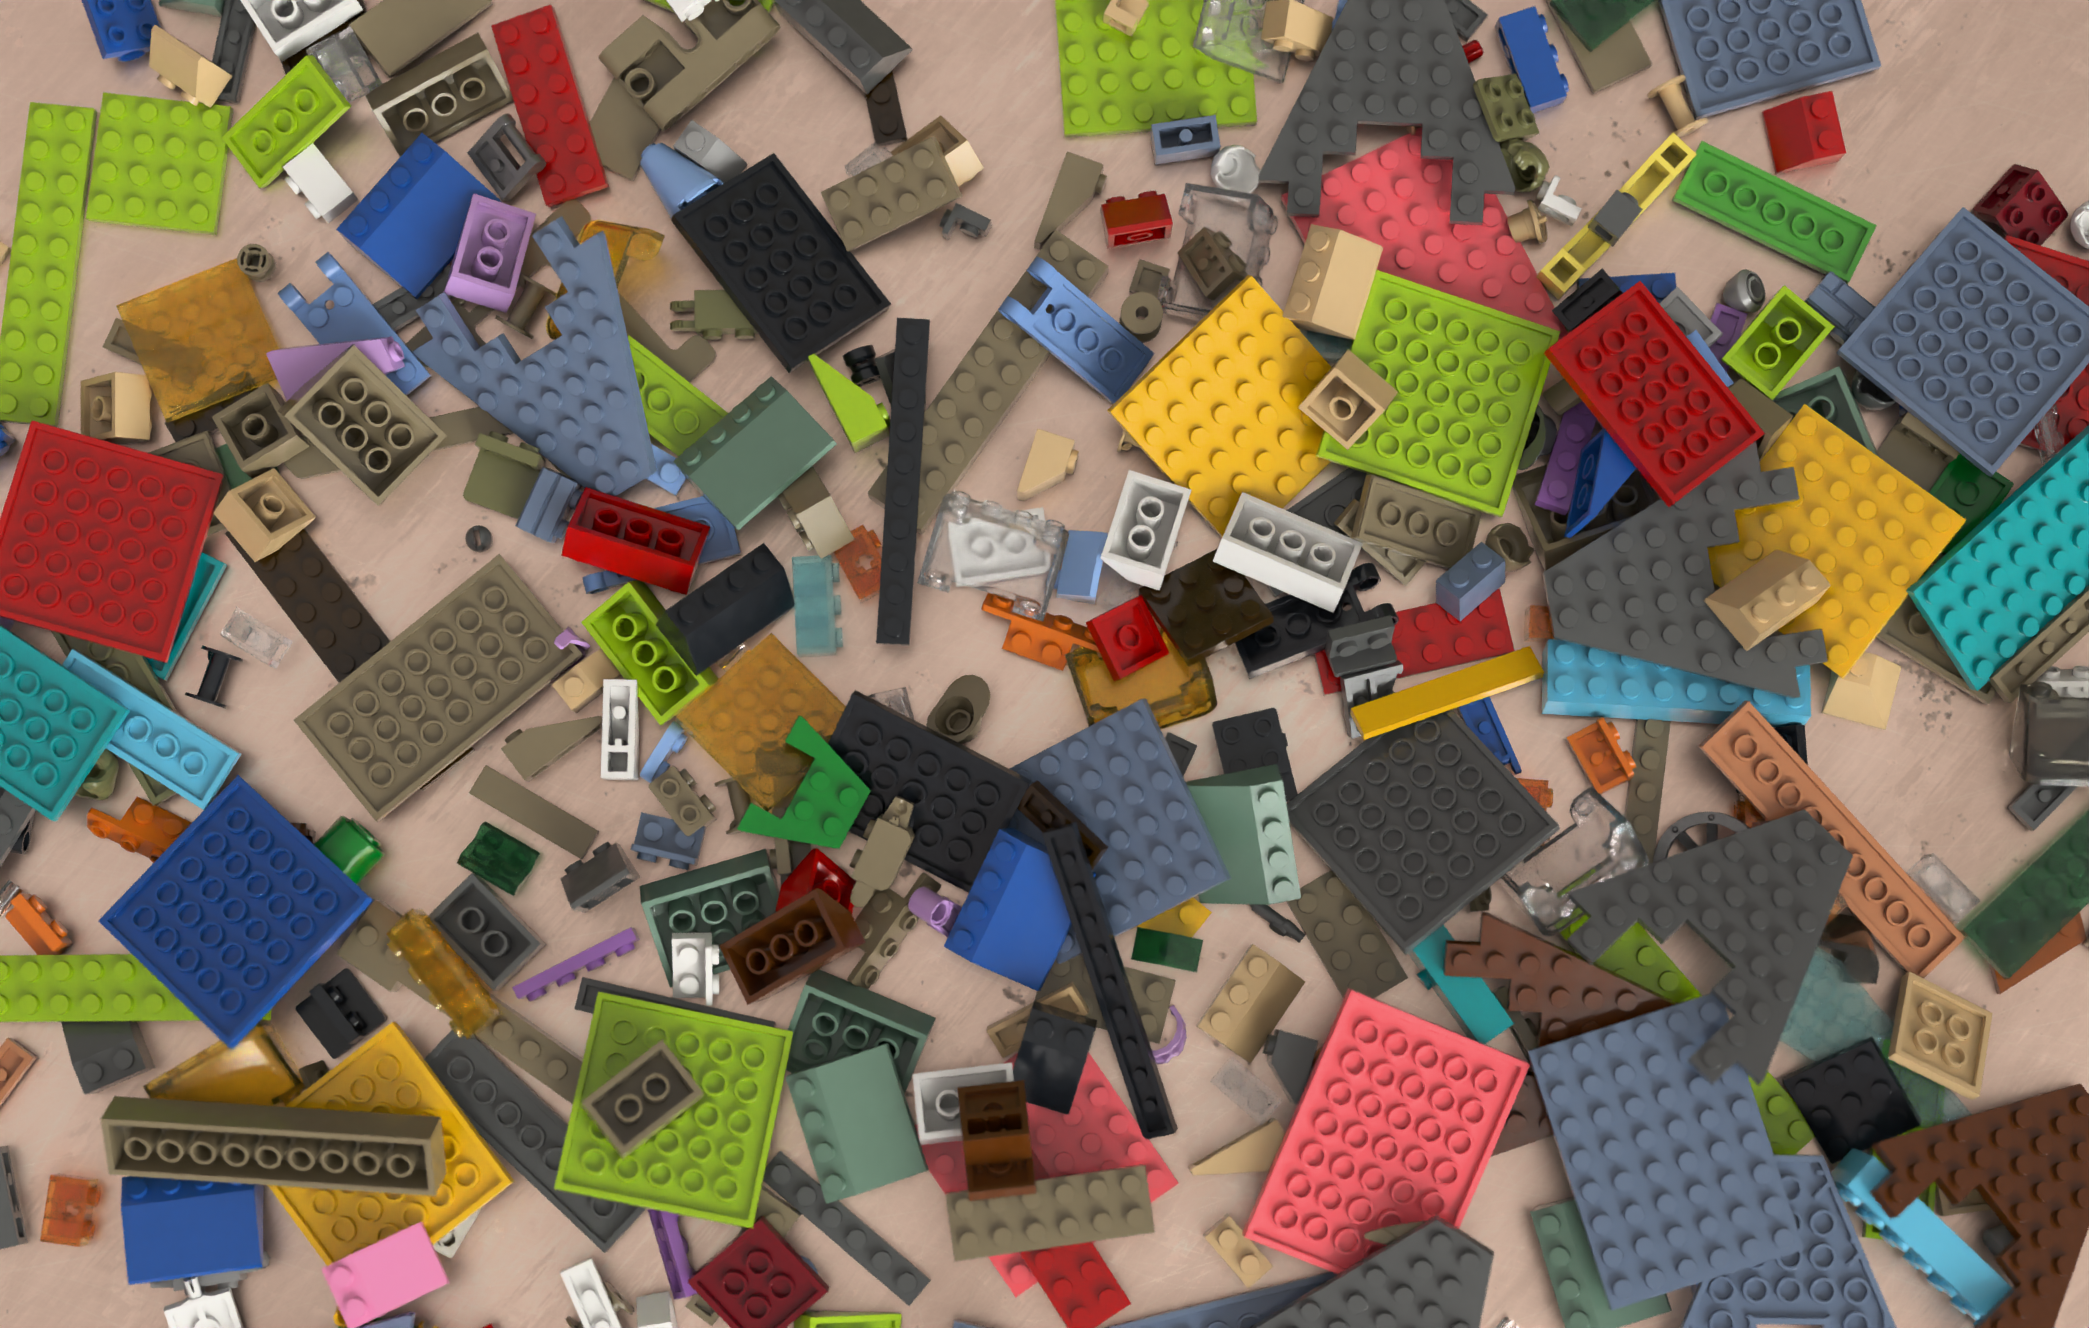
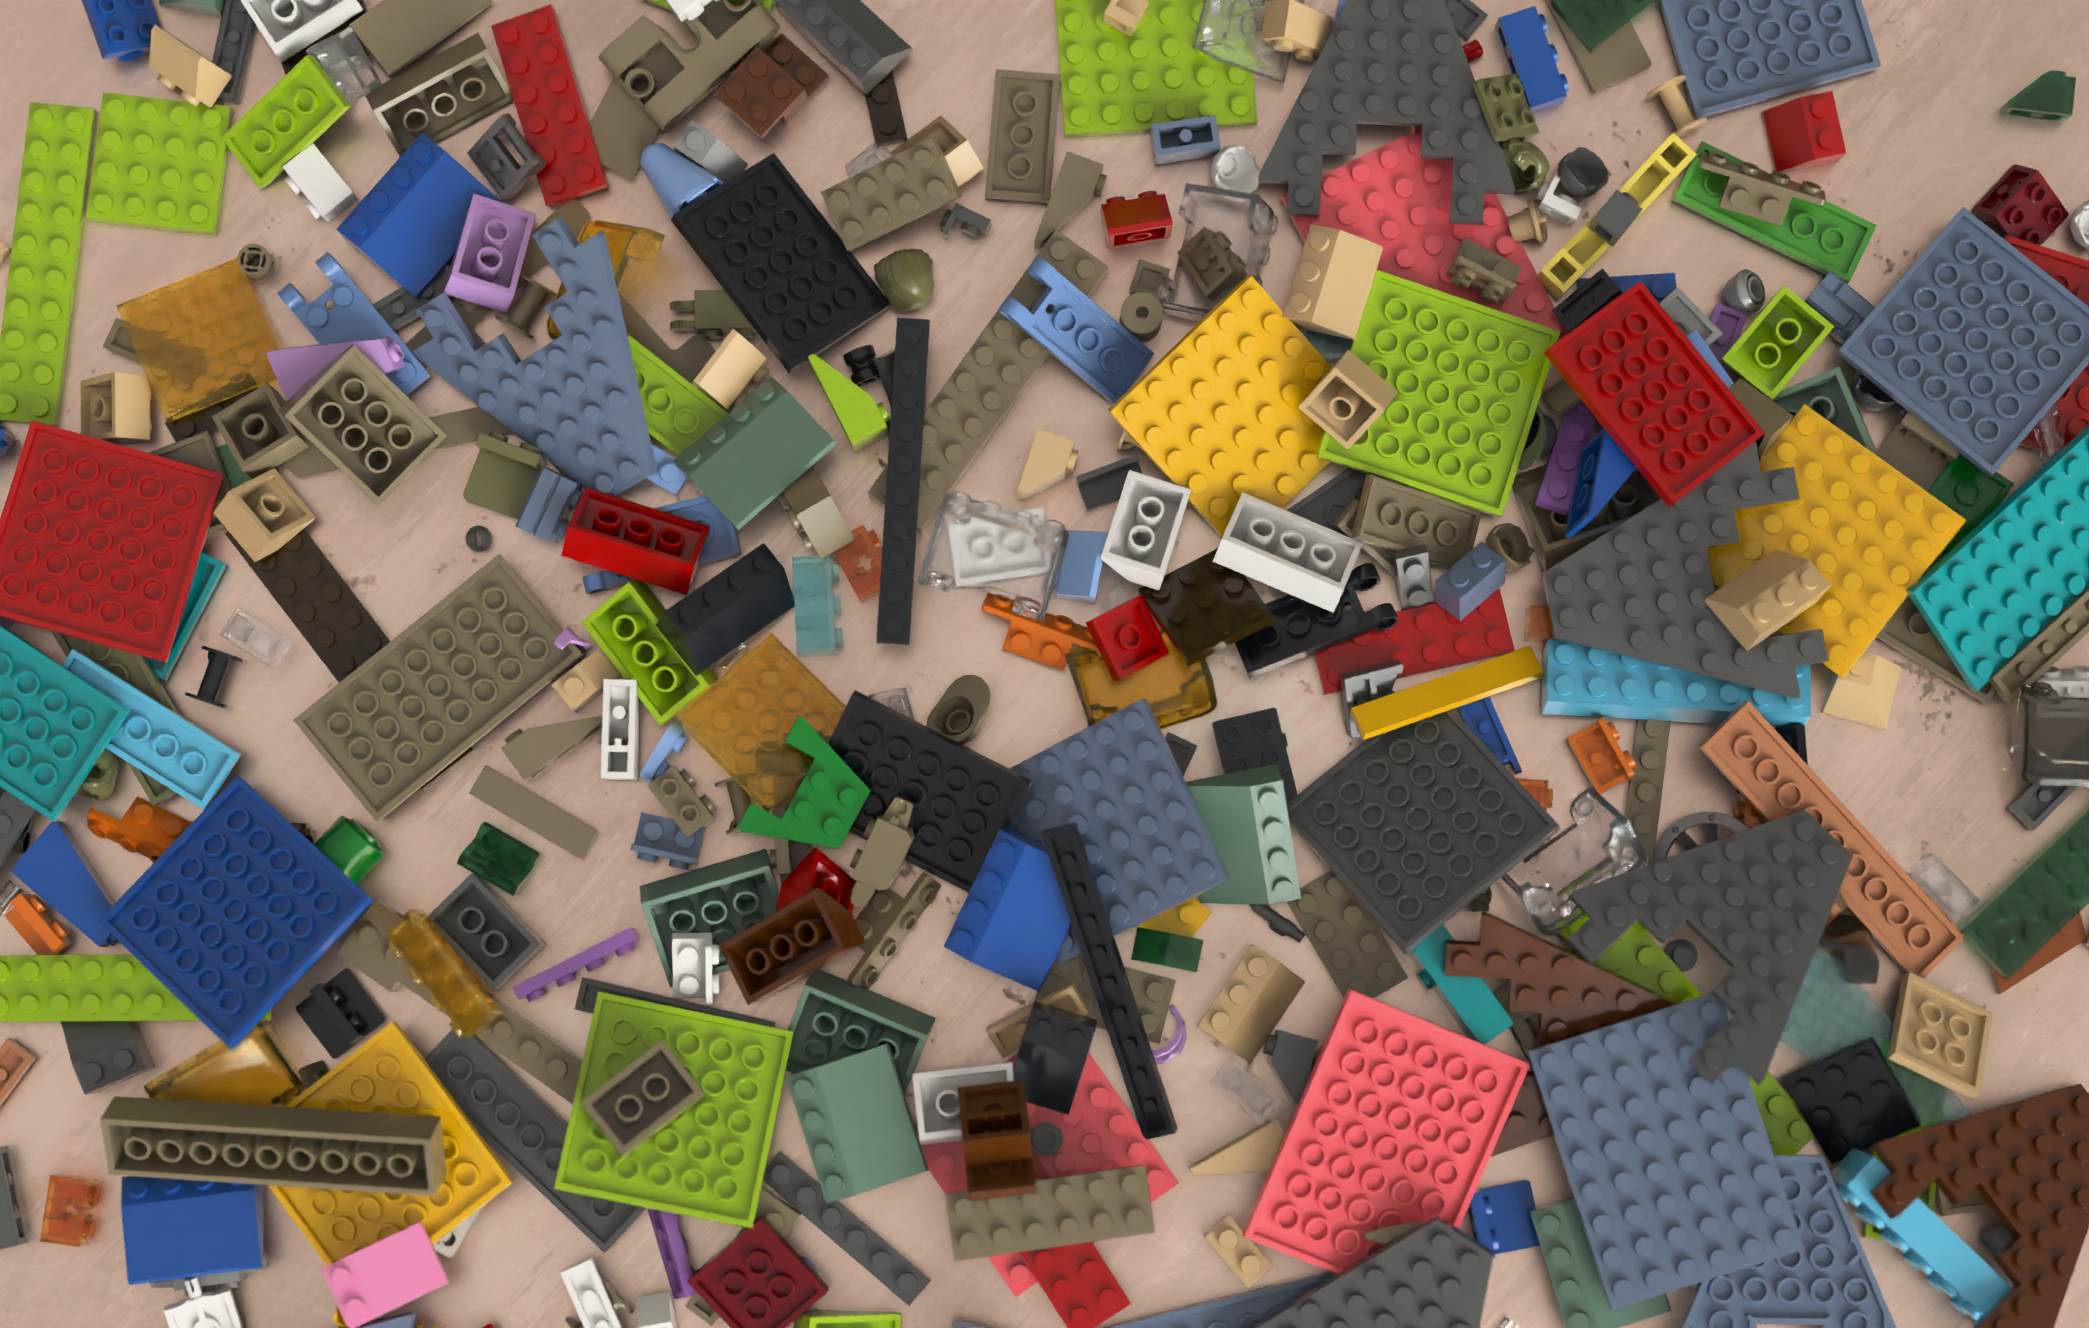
dark grey slope [560,842,640,913] -> none
lavender piece [908,887,962,937] -> none
dark brown plate [1017,781,1108,870] -> none
dark grey bracket [1325,615,1397,677] -> none
none -> blue slope [10,821,119,947]
none -> tan slope [694,329,769,413]
none -> reddish brown bracket [713,33,829,139]
none -> olive hair [874,248,934,312]
none -> dark tan plate [985,69,1060,203]
none -> dark grey plate [1030,1122,1063,1156]
none -> dark grey panel [1076,454,1143,512]
none -> dark grey plate [1393,545,1434,610]
none -> dark tan bracket [1446,238,1522,304]
none -> blue bracket [1468,1180,1540,1258]
none -> dark grey hair [1557,147,1608,197]
none -> dark grey plate [1665,939,1698,972]
none -> dark tan bracket [1699,152,1826,226]
none -> clear green slope [2000,70,2076,123]

